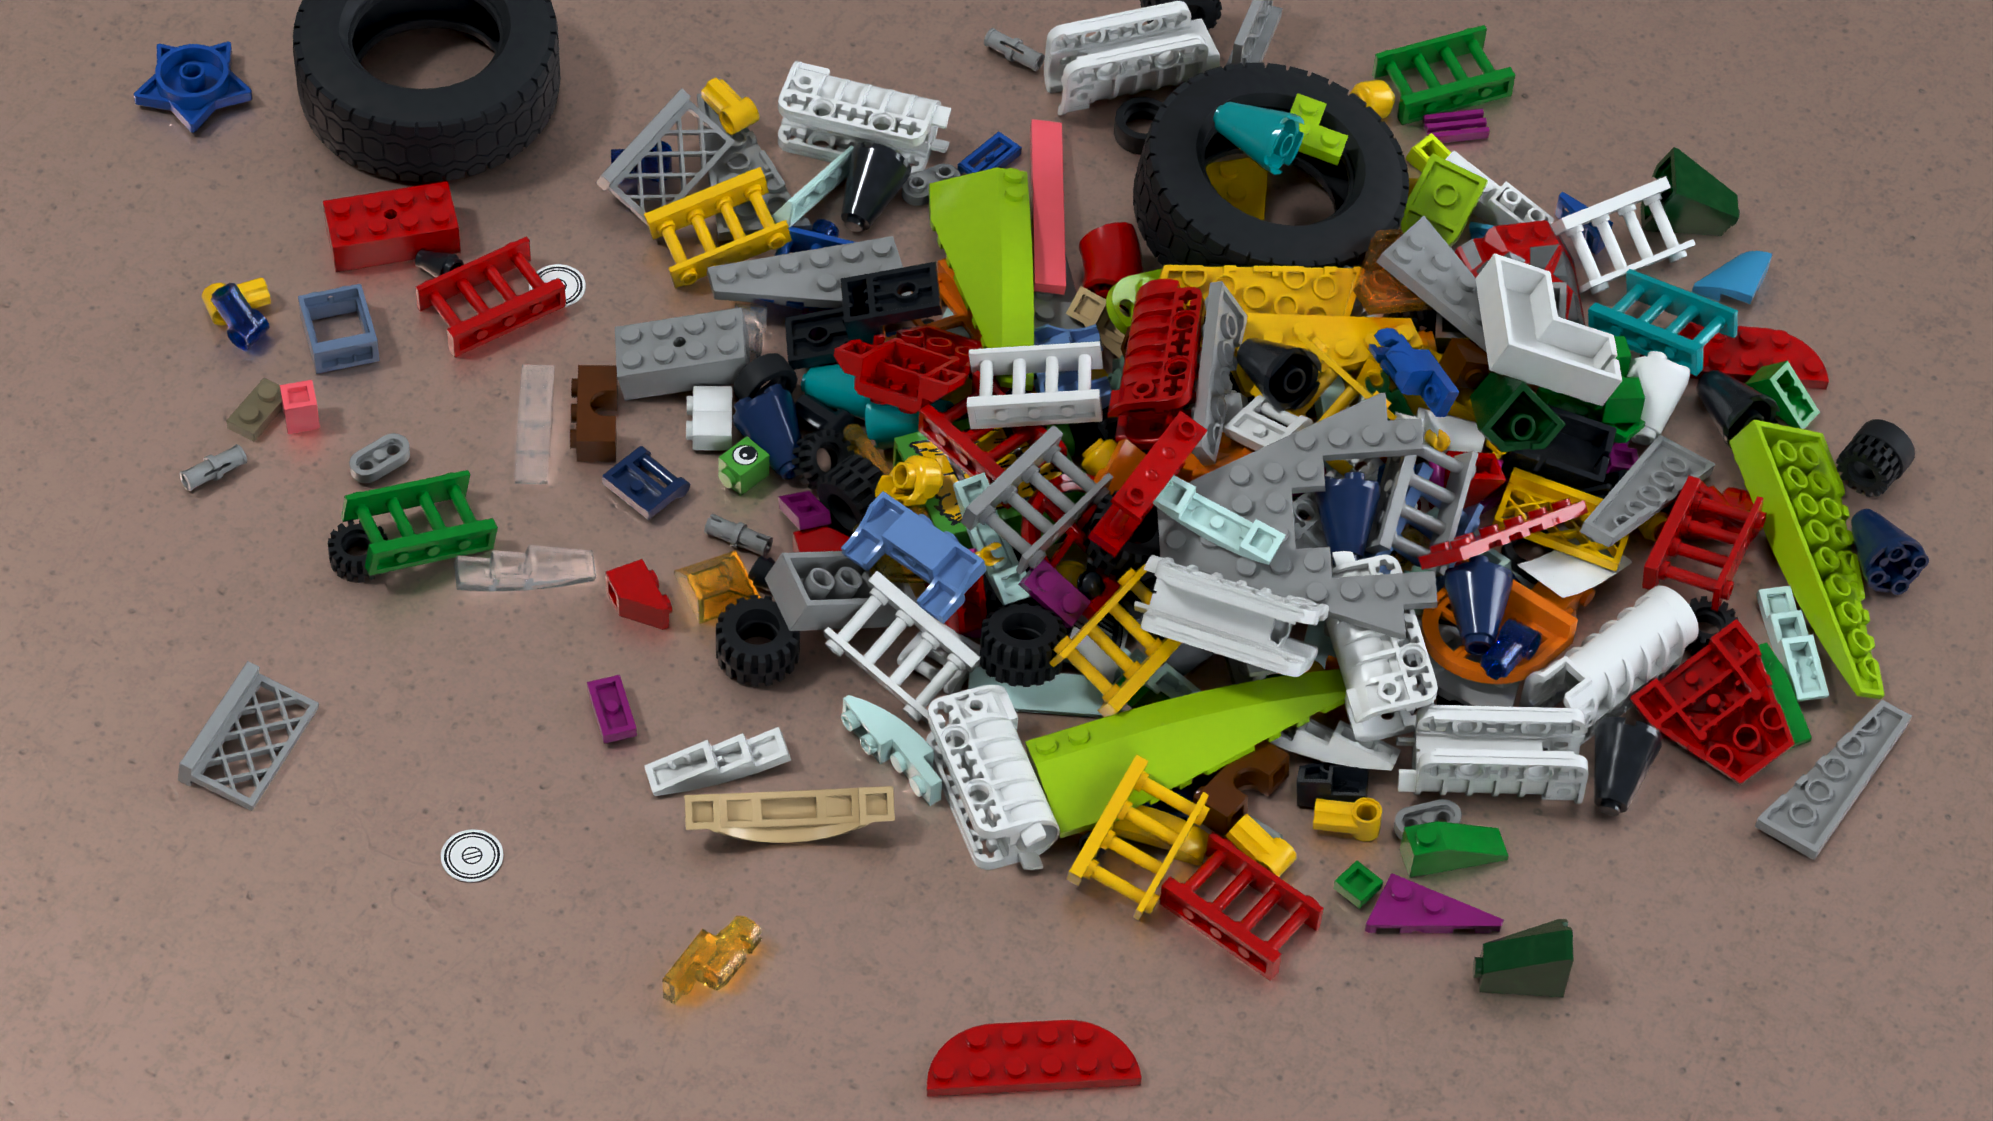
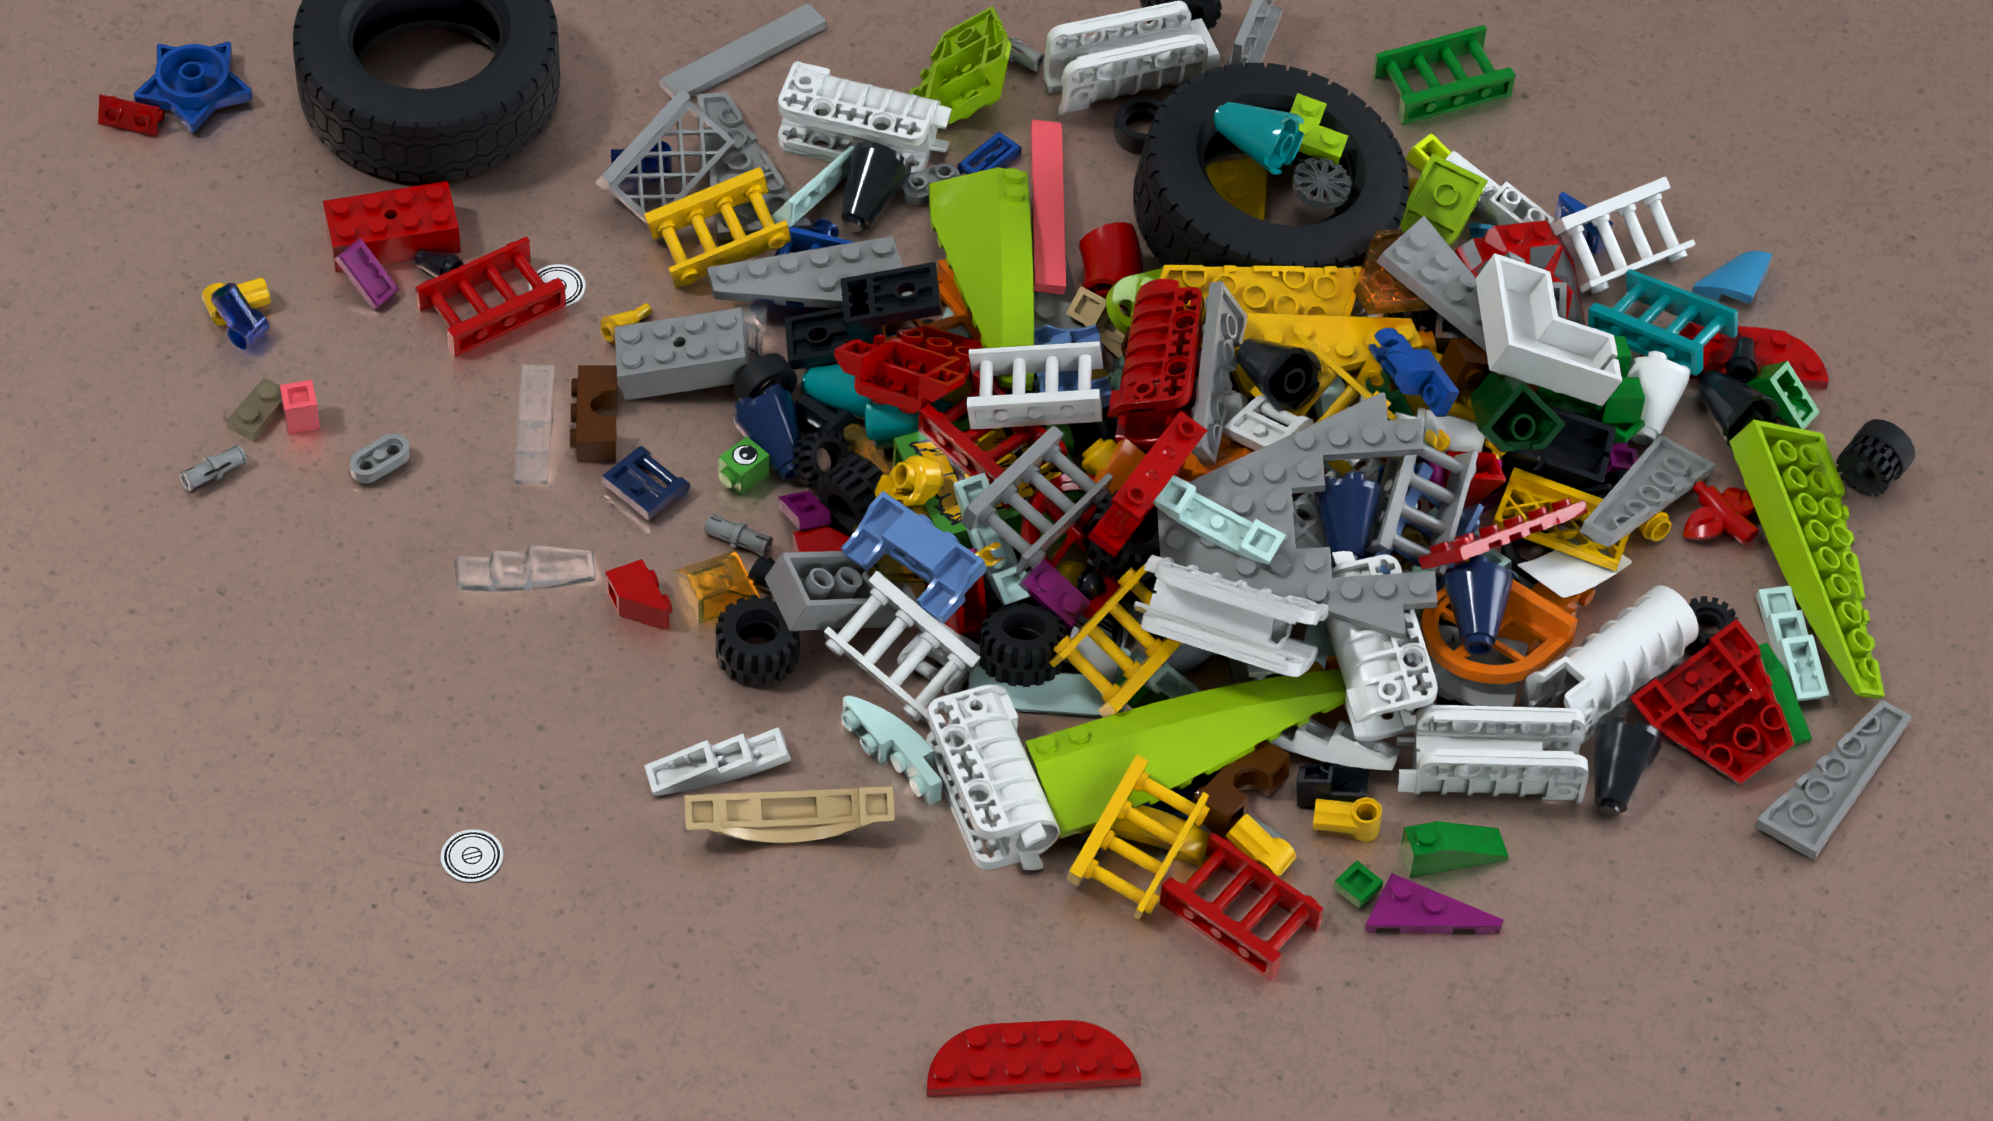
light grey fence [178,661,319,811] -> none
sand blue window [298,284,380,374] -> none
black tyre [328,519,388,583] -> none
green fence [341,470,498,576] -> none
magenta plate [587,675,637,744] -> none
clear yellow plate [662,916,763,1005] -> none
white brick [686,386,732,450] -> none
yellow piece [701,77,760,135] -> none
yellow head [1349,80,1395,119] -> none
light grey plate [1394,799,1462,840] -> none
magenta tile [1422,109,1490,143] -> none
dark green slope [1473,919,1574,997] -> none
clear blue piece [1481,619,1542,680] -> none
dark green slope [1641,147,1740,236] -> none
red fence [1642,476,1767,611] -> none
dark blue cone [1851,509,1929,595] -> none
none -> red hinge [98,94,165,137]
none -> magenta plate [334,238,399,309]
none -> yellow cone [600,303,652,345]
none -> light grey tile [660,3,826,99]
none -> lime wedge [909,6,1012,124]
none -> dark grey wheel [1291,158,1352,209]
none -> black cone [1726,337,1758,383]

